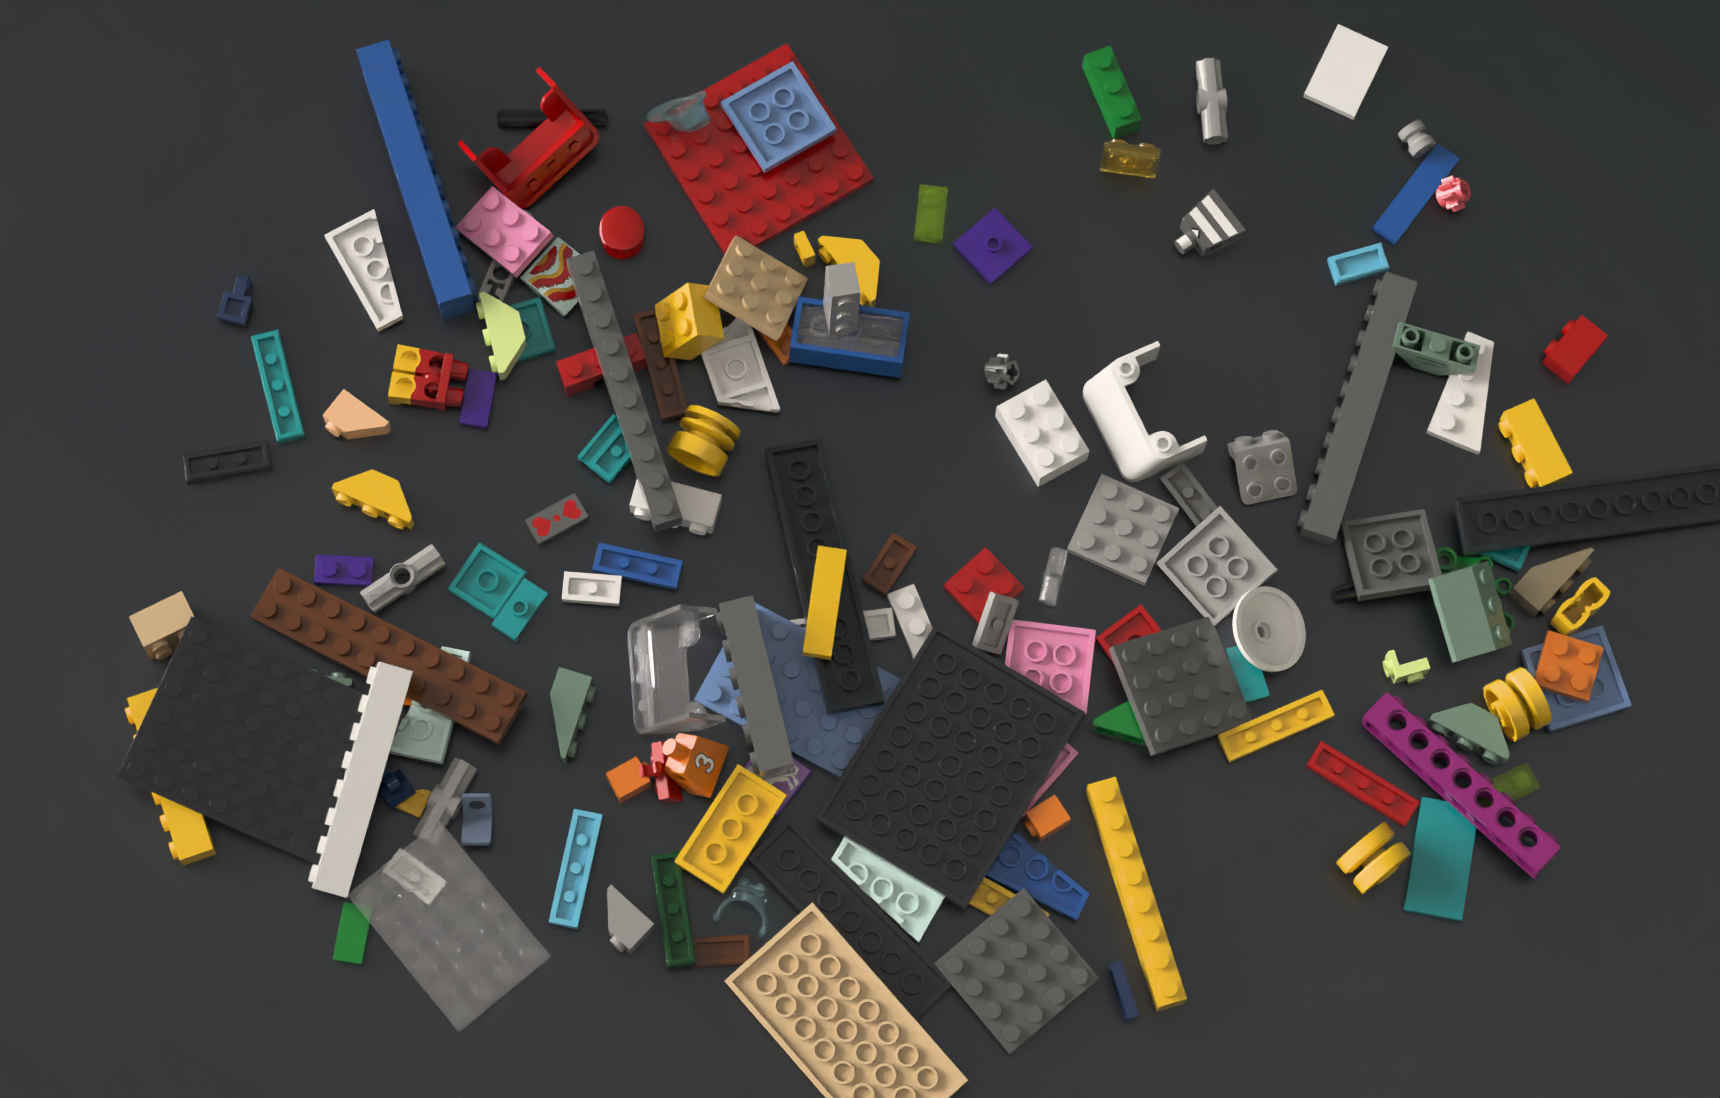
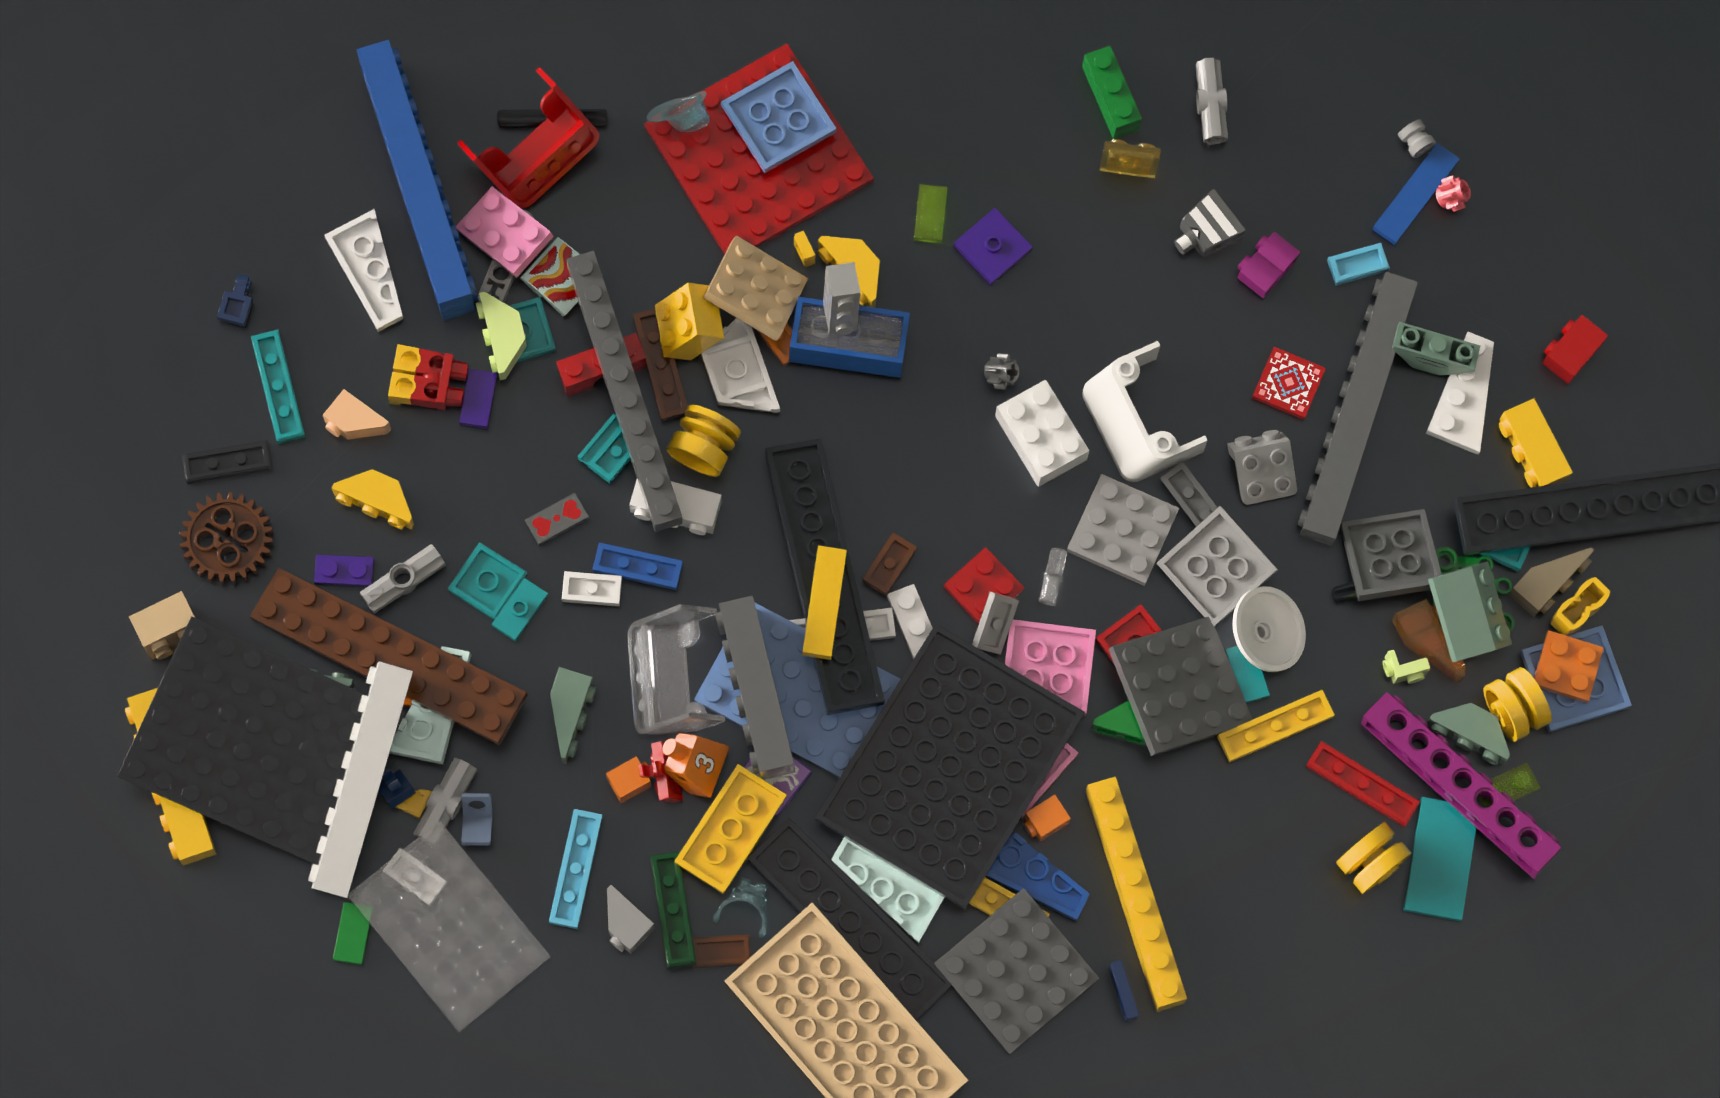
red piece [599,206,645,260] -> none
white tile [1303,24,1388,120] -> none
none -> reddish brown gear [179,492,274,585]
none -> magenta brick [1237,231,1301,299]
none -> red tile [1252,347,1326,420]
none -> clear orange slope [1392,599,1466,683]

